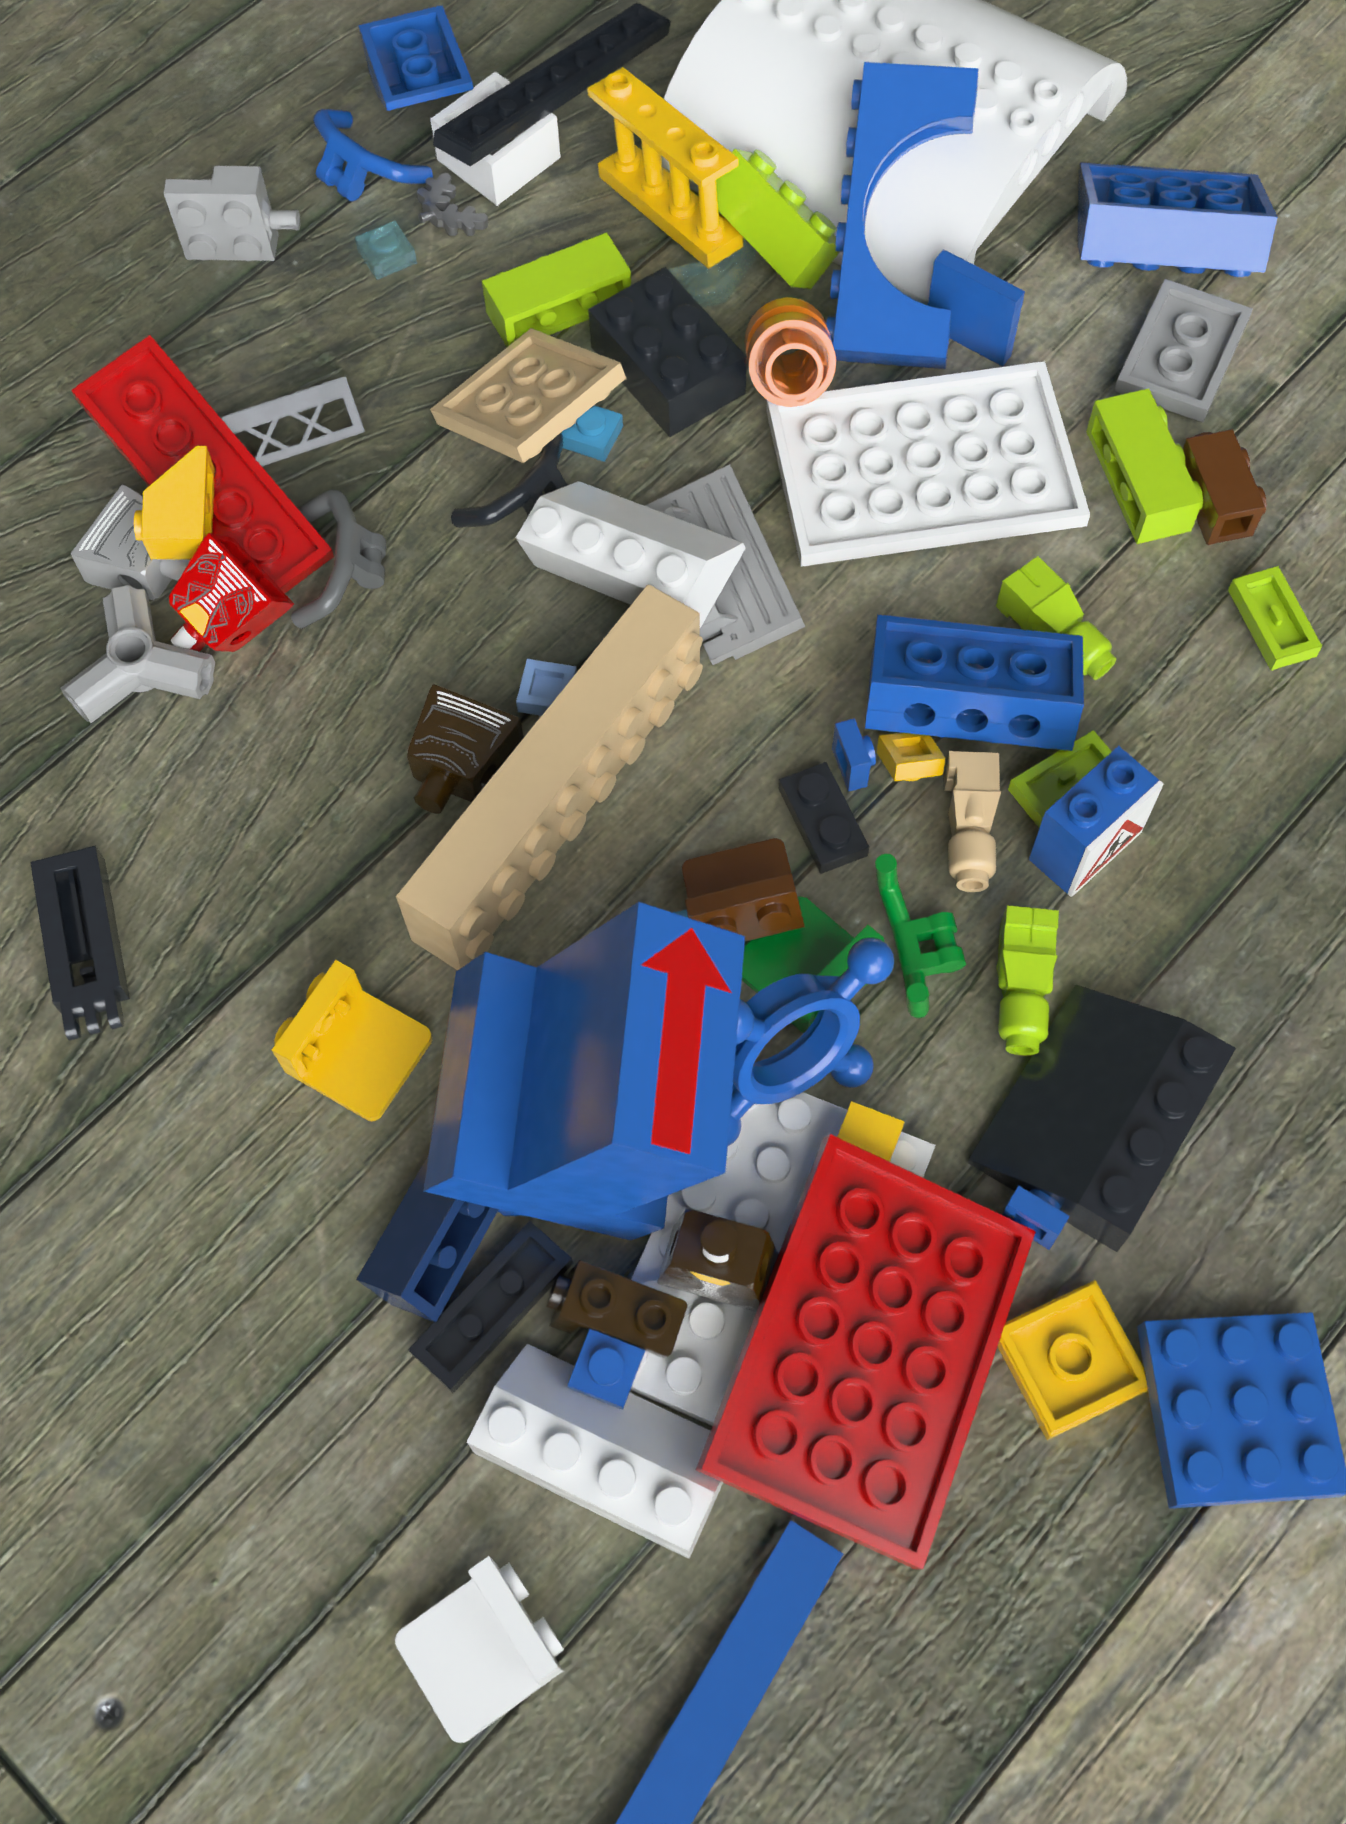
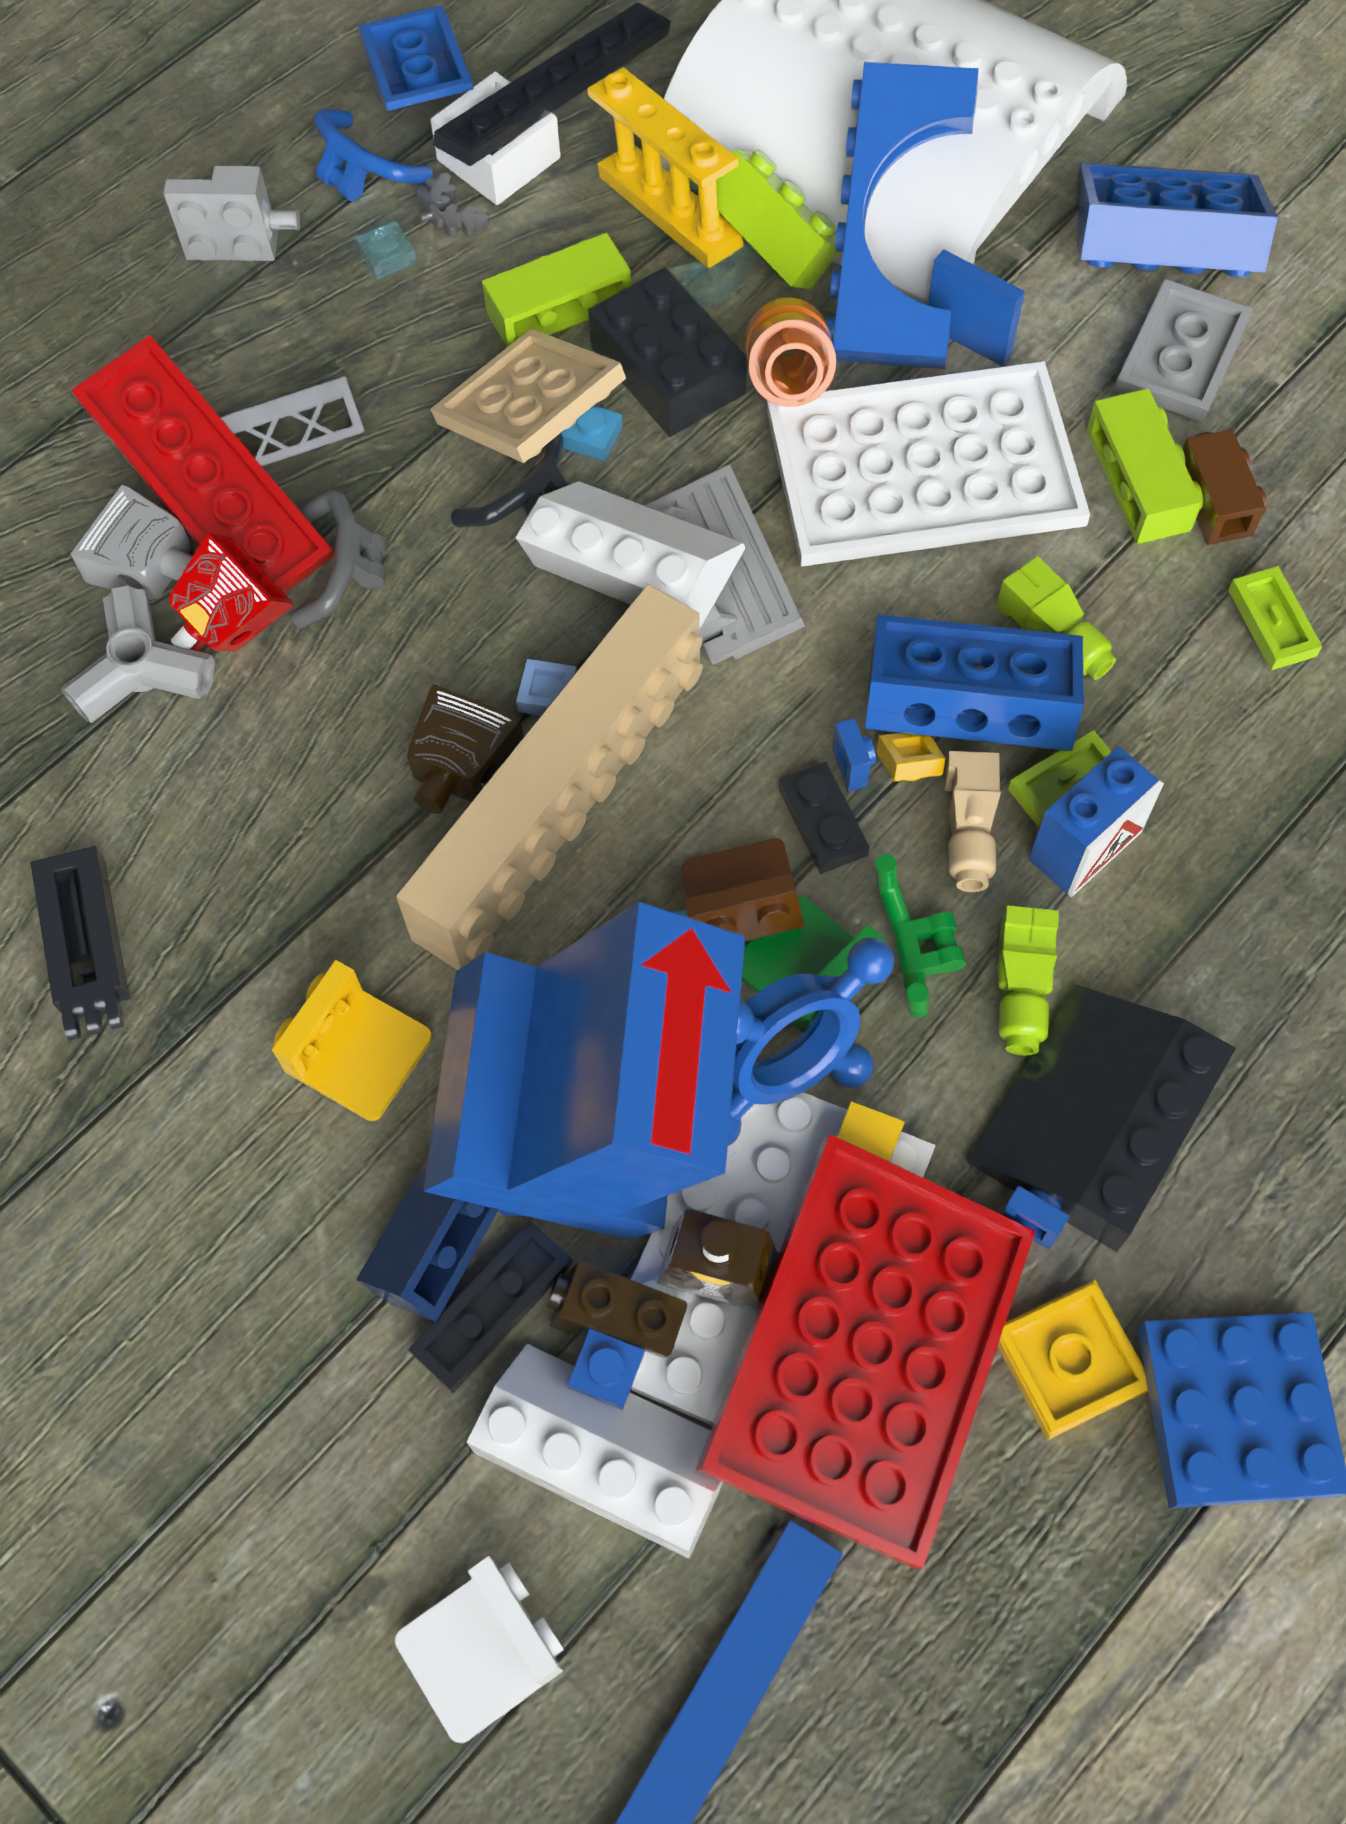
yellow slope [134,446,215,560] -> none

